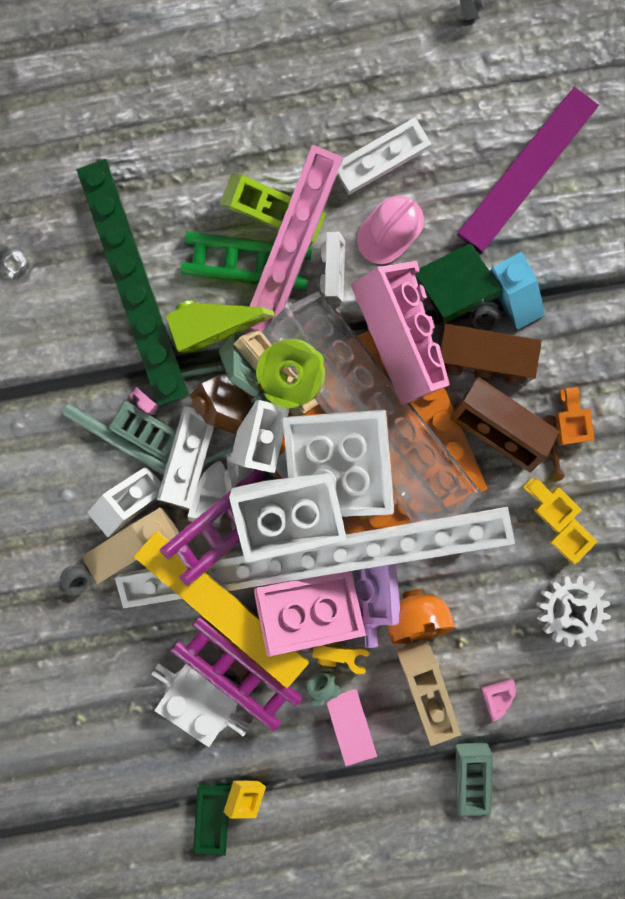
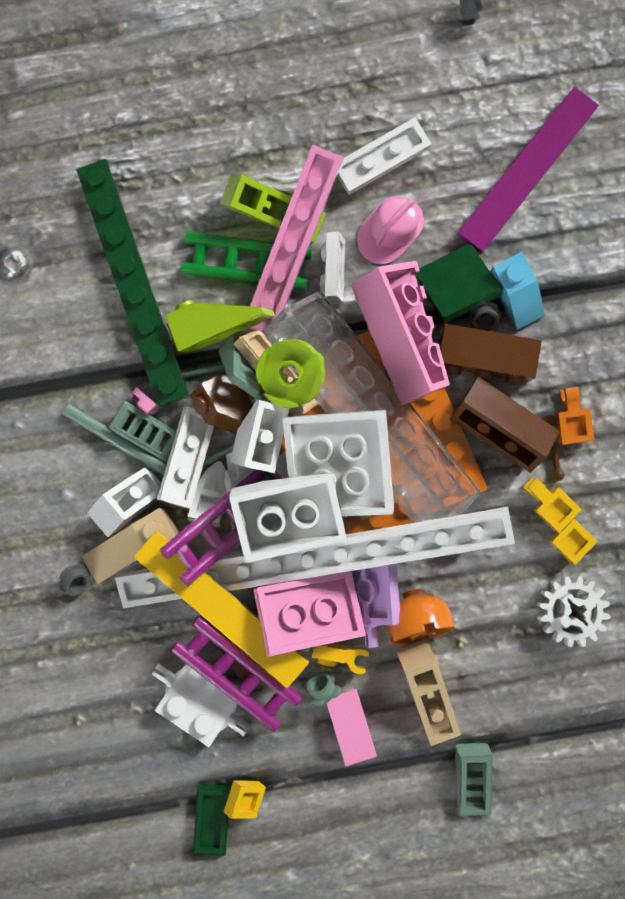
bright pink tile [481,679,516,722] -> none

